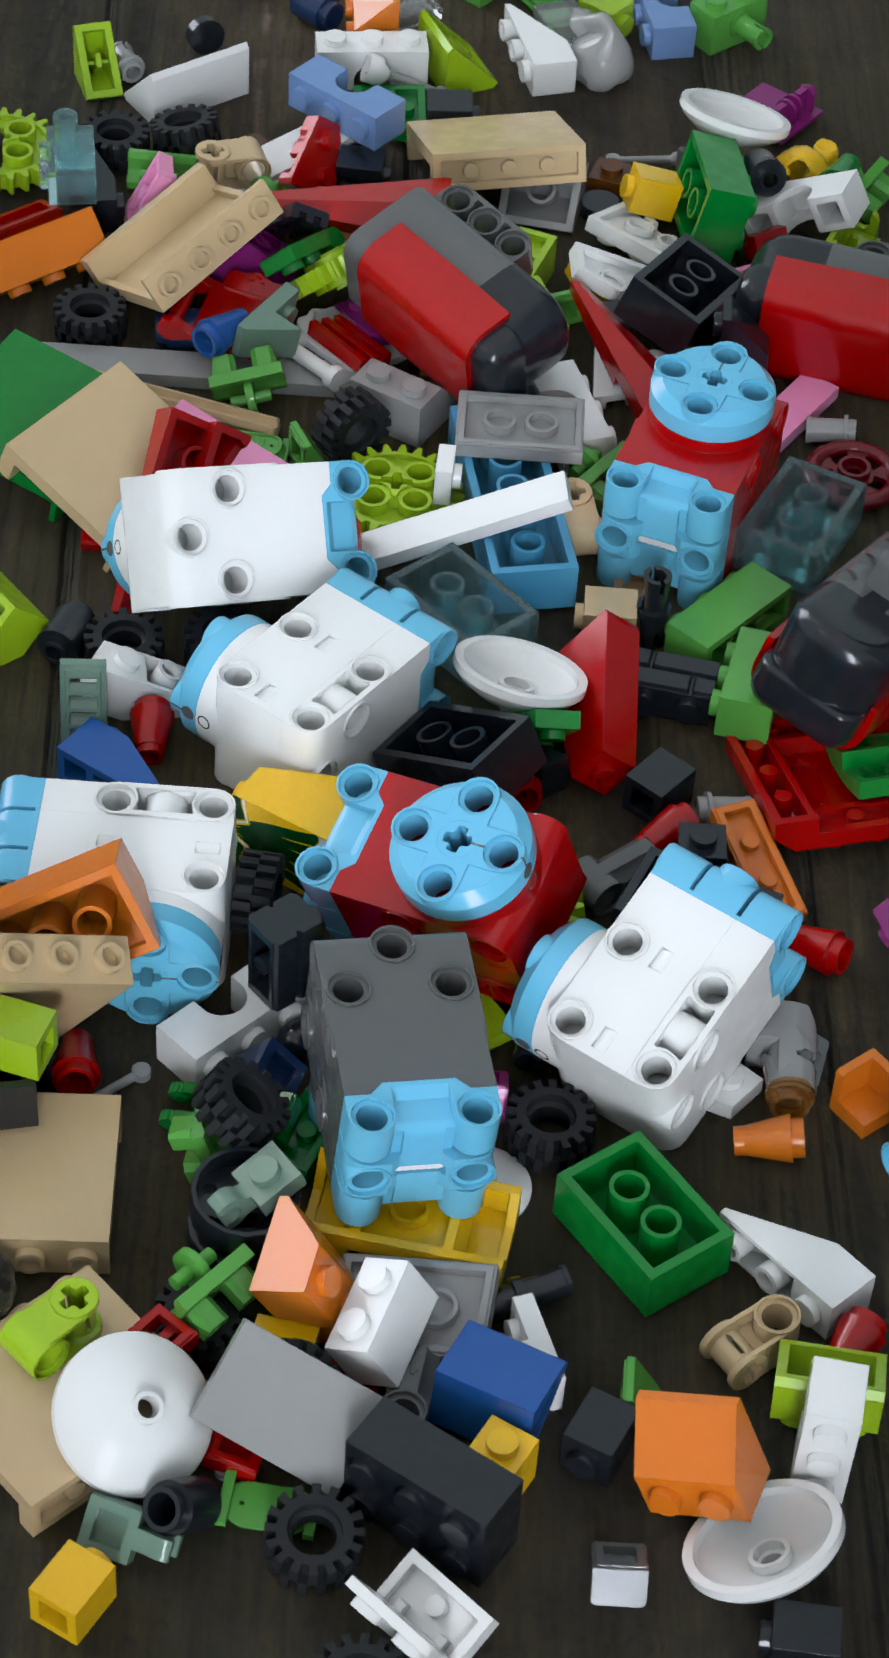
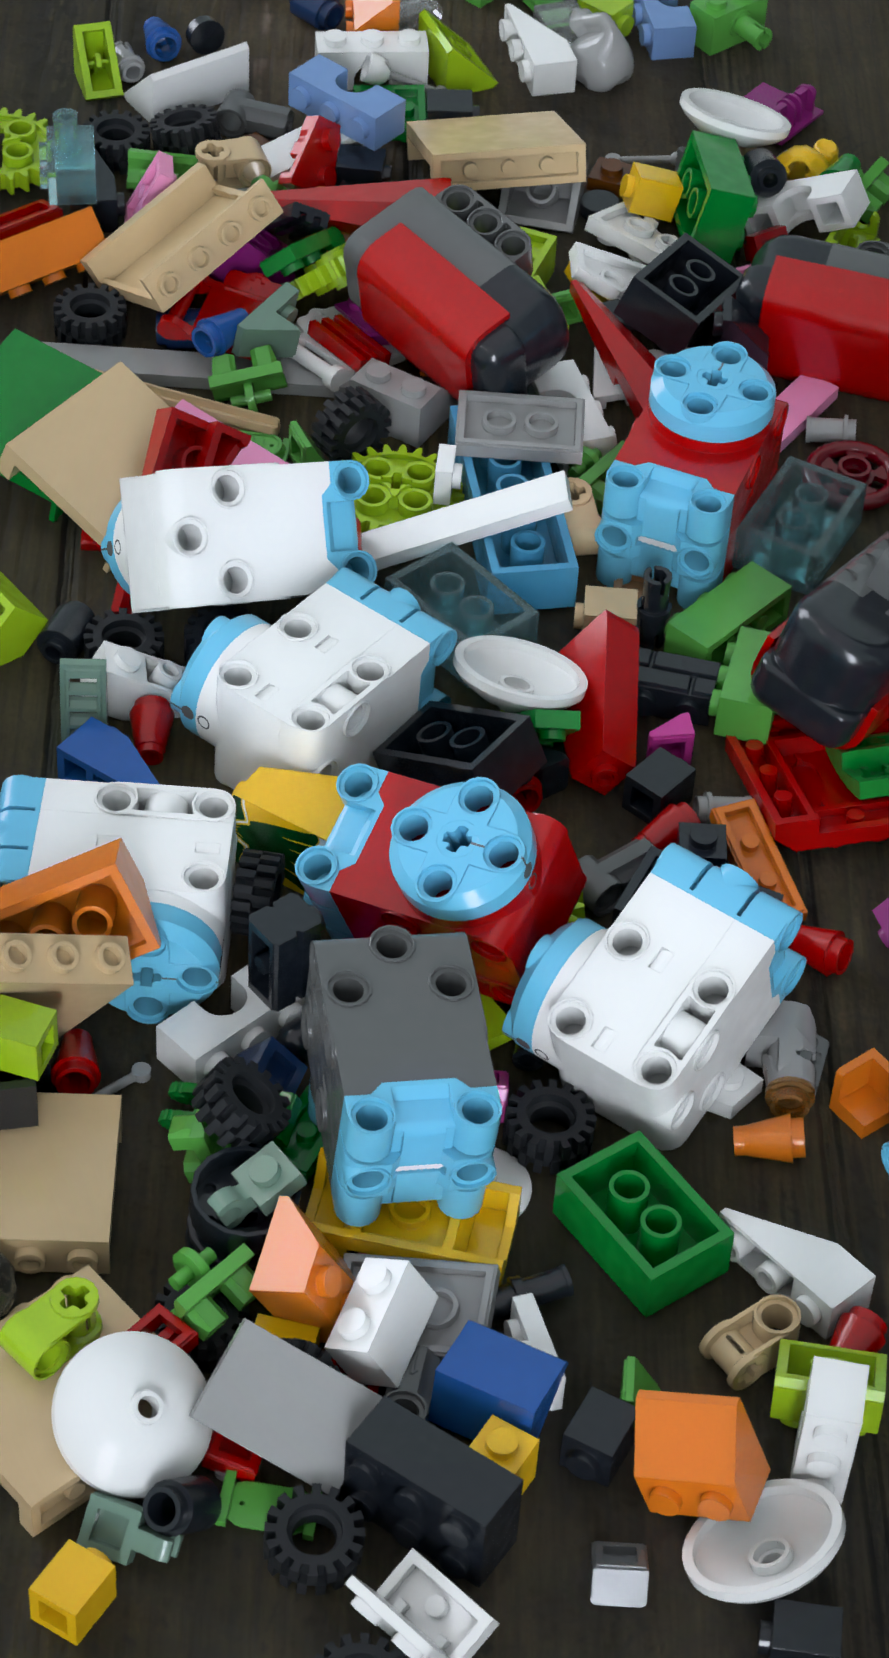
none -> blue cone [143,17,182,61]
none -> dark grey piece [217,89,294,139]
none -> dark pink slope [646,712,695,765]

